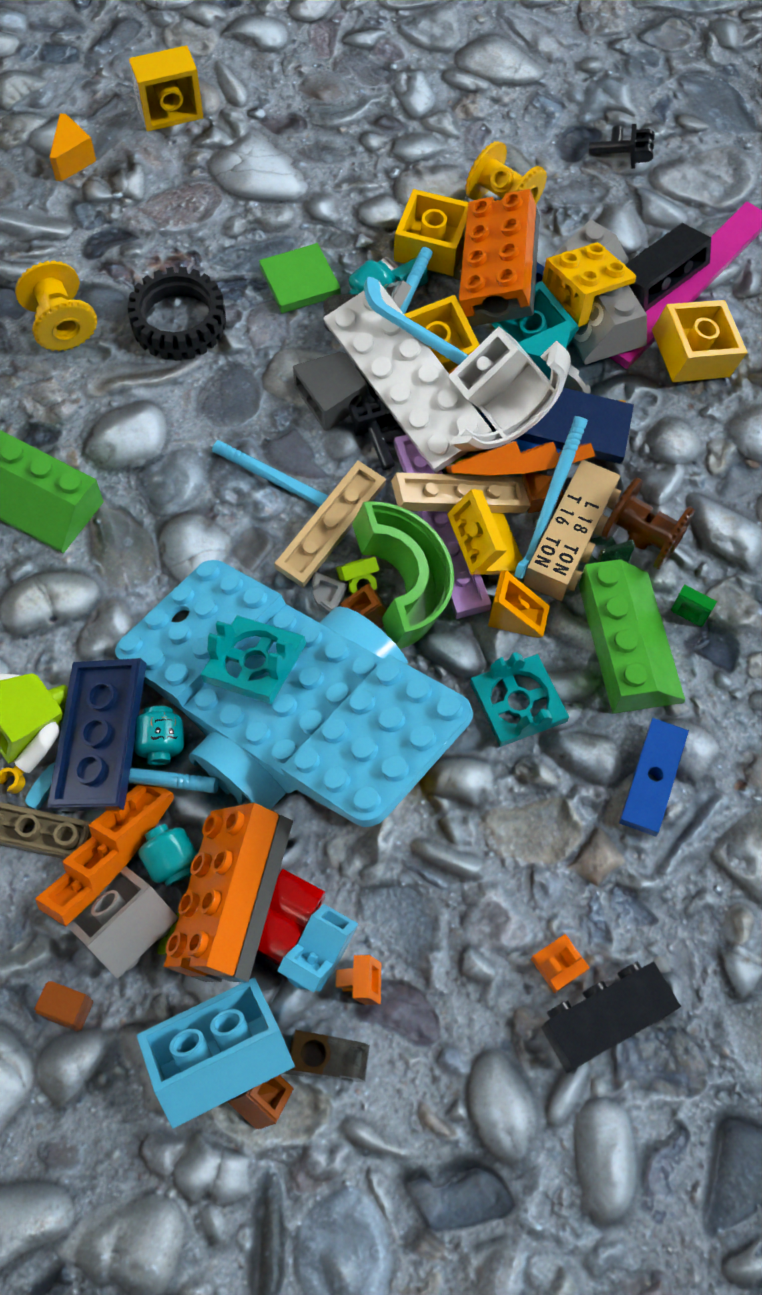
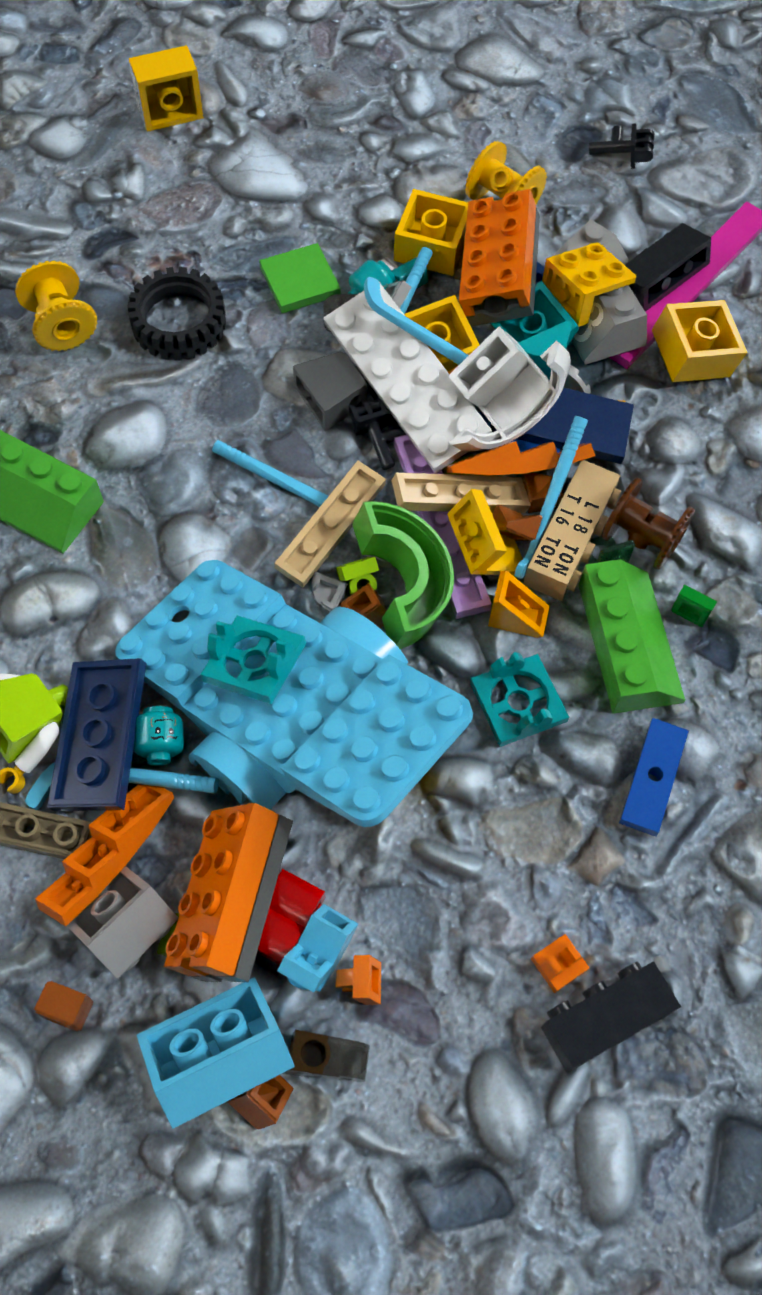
light orange slope [49,113,96,181] -> none
teal head [138,824,198,887] -> none
none -> dark orange slope [493,504,542,541]

